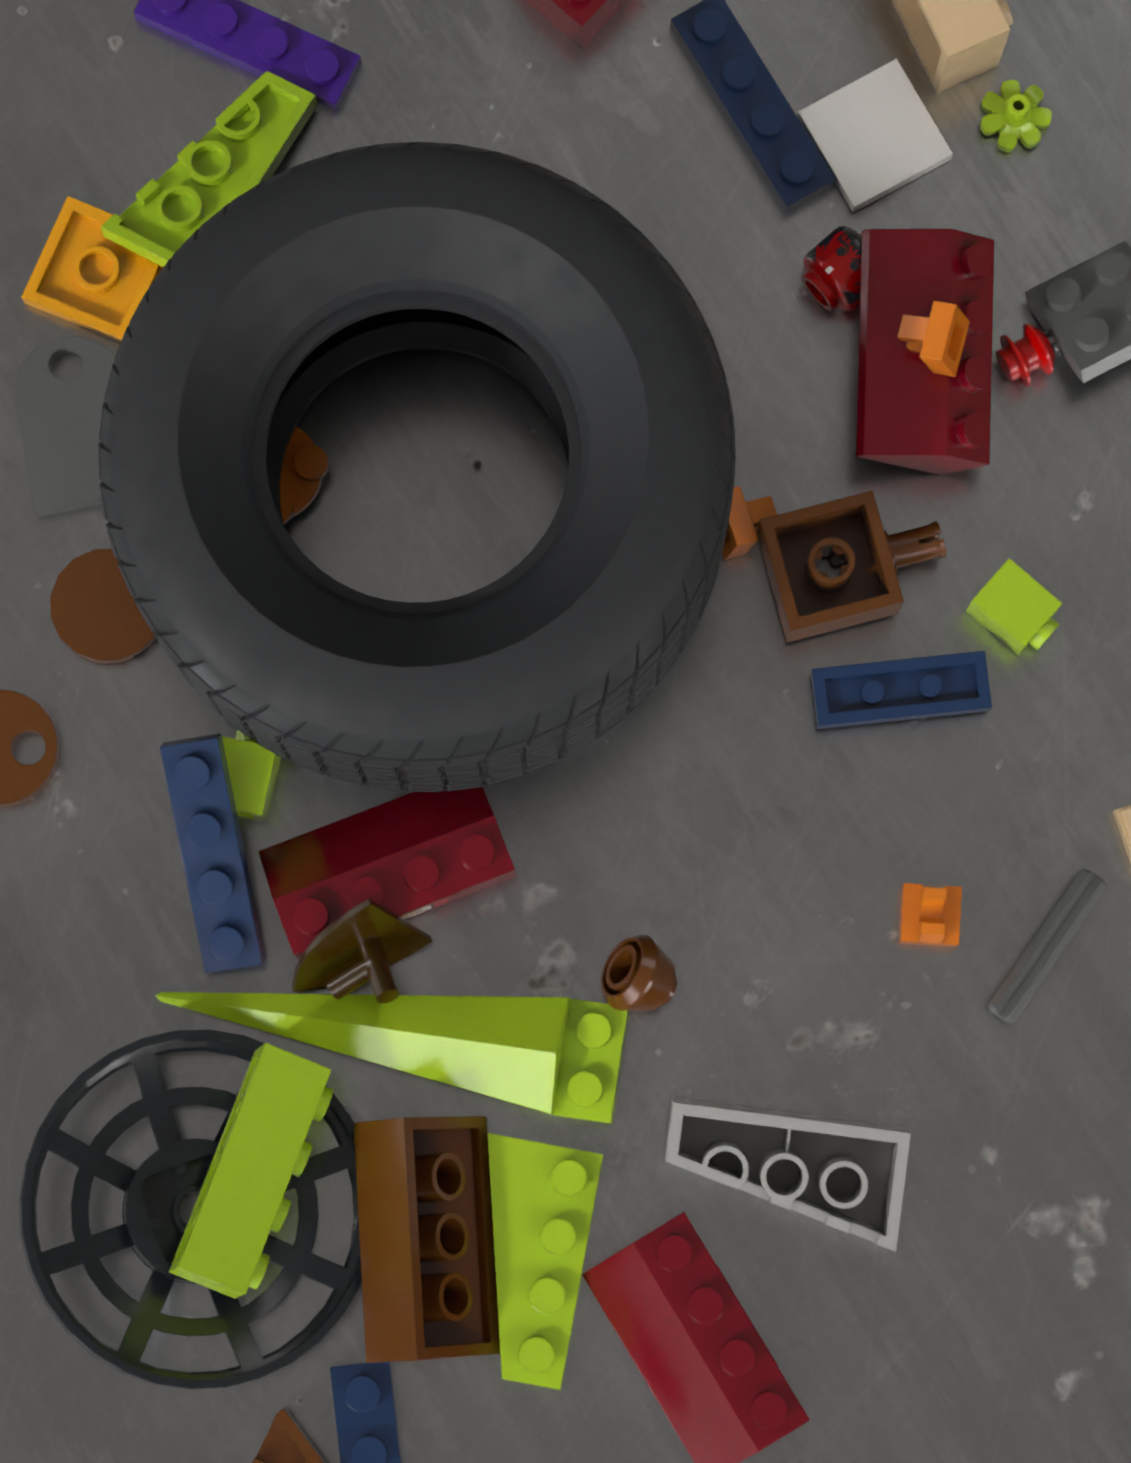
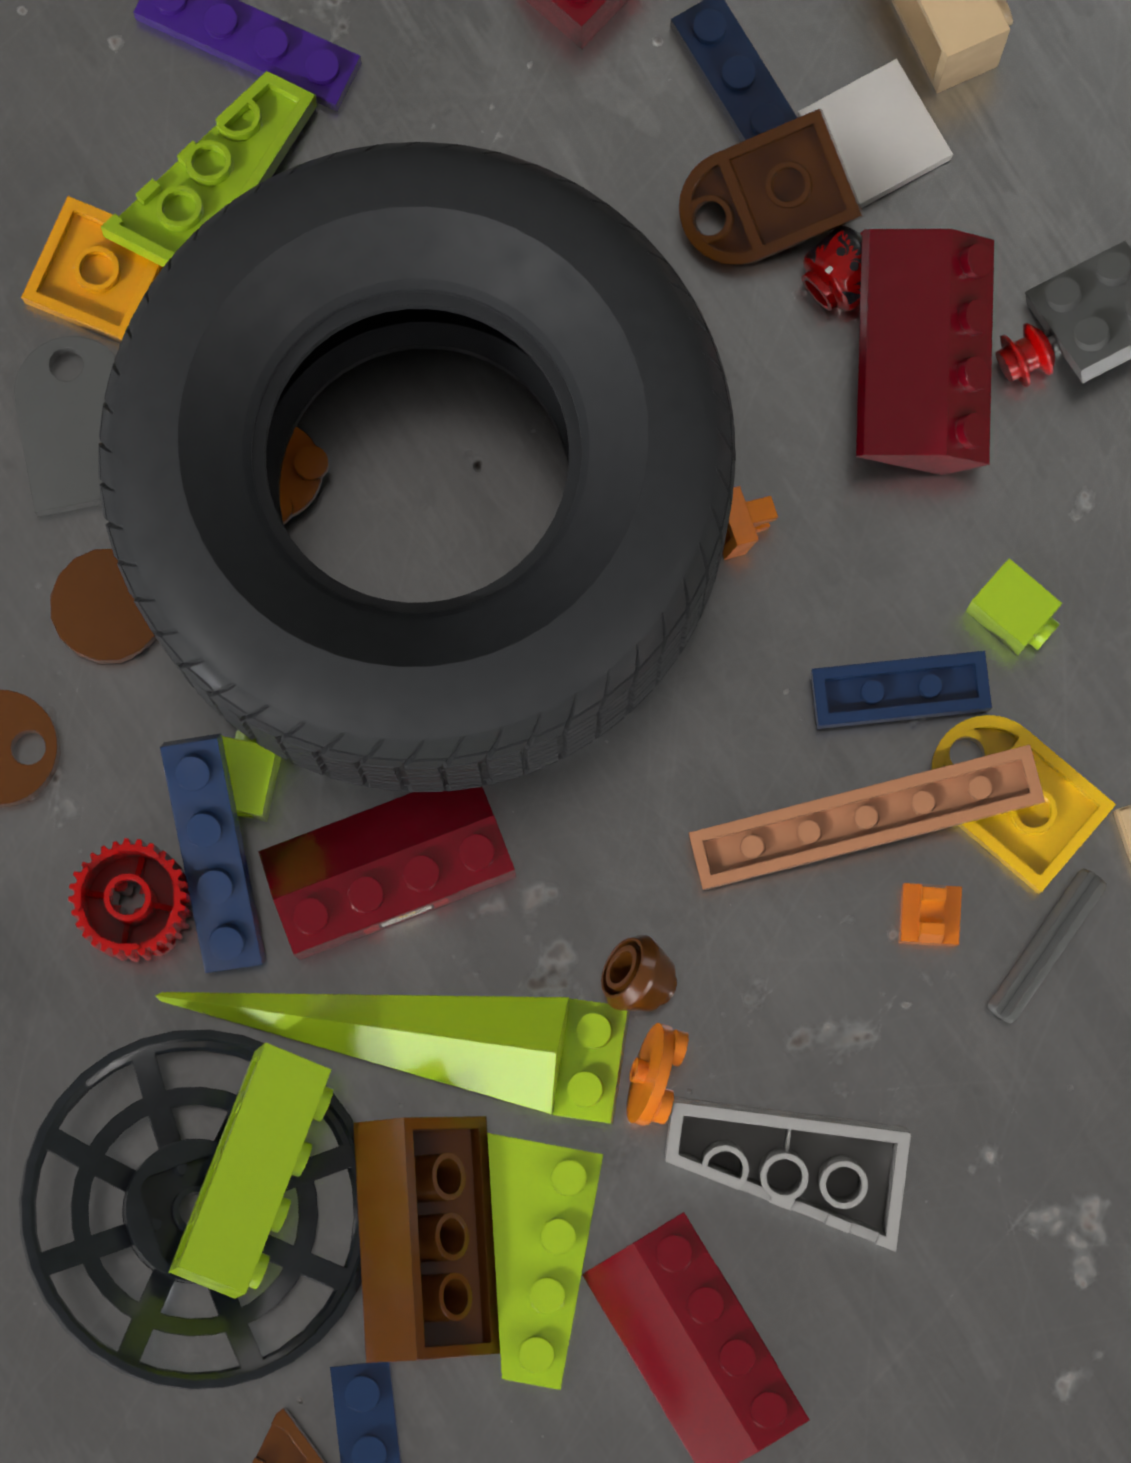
dark brown shield [291,898,432,1004] -> none
reddish brown brick [757,490,946,643] -> none
orange tile [897,301,970,377] -> none
lime plant [979,80,1052,153] -> none
none -> red brick [68,838,193,962]
none -> orange piece [627,1023,689,1126]
none -> reddish brown tile [679,109,864,265]
none -> nougat plate [688,745,1045,890]
none -> yellow tile [929,715,1116,894]

